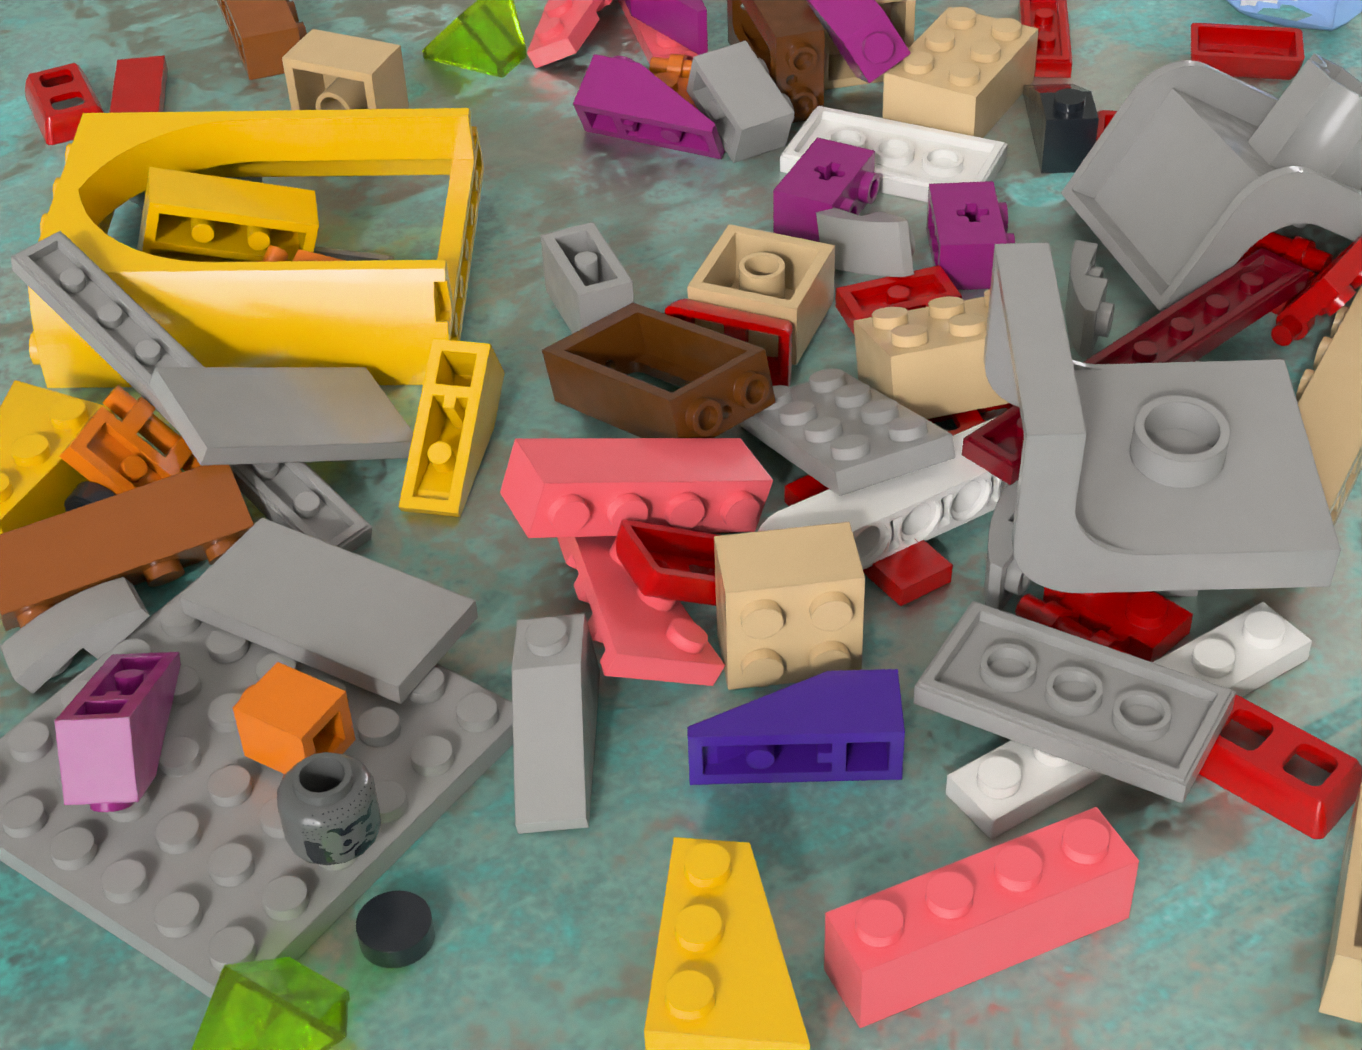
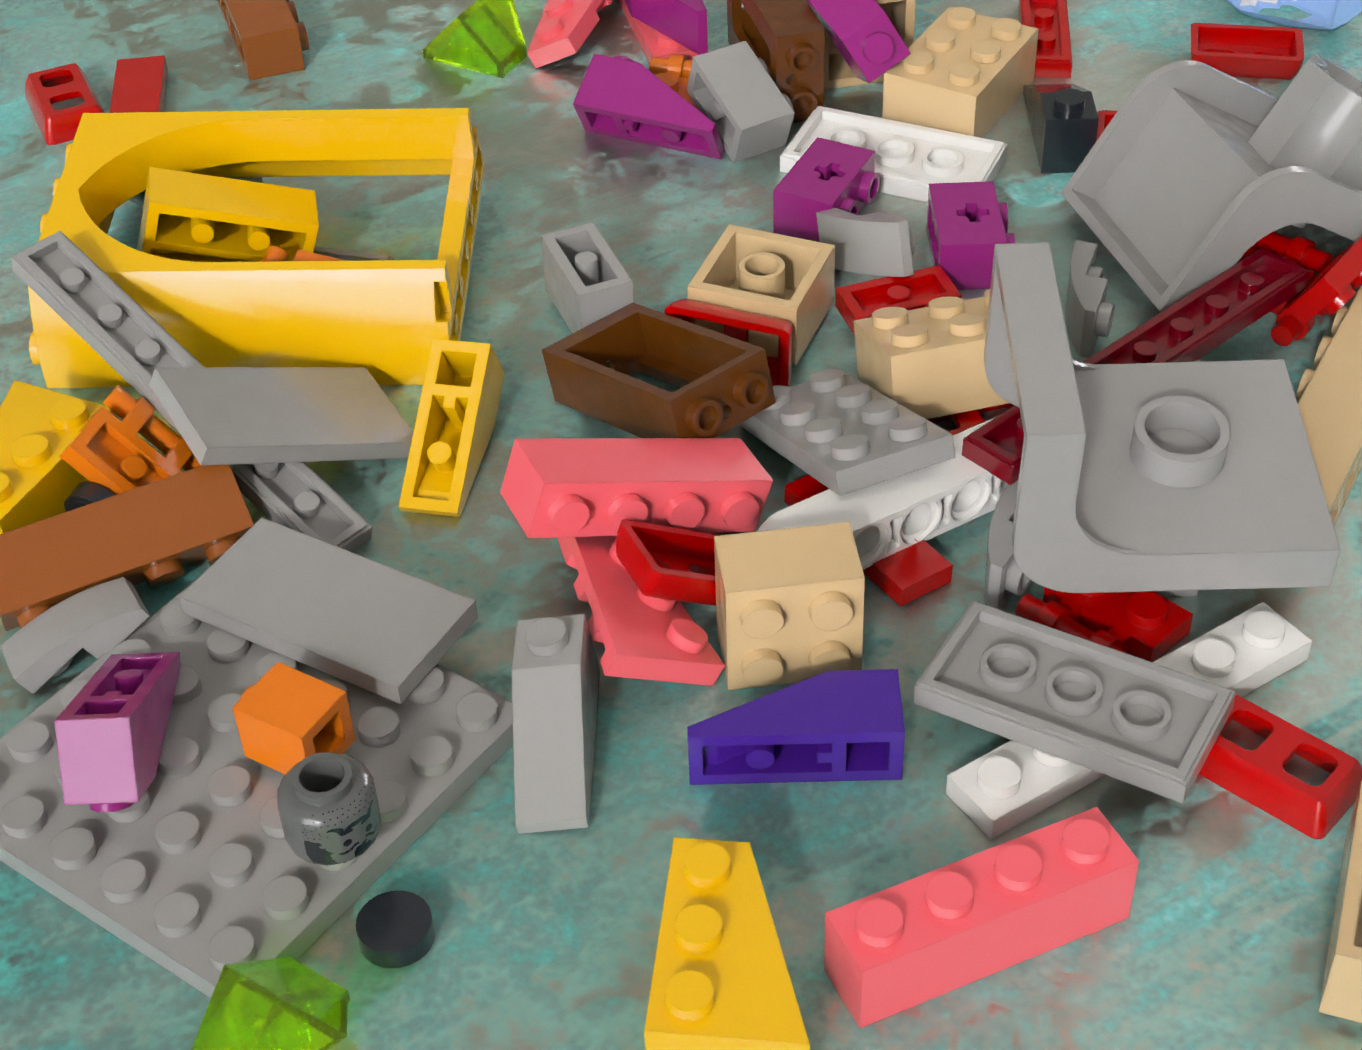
tan brick [282,29,409,110] -> none

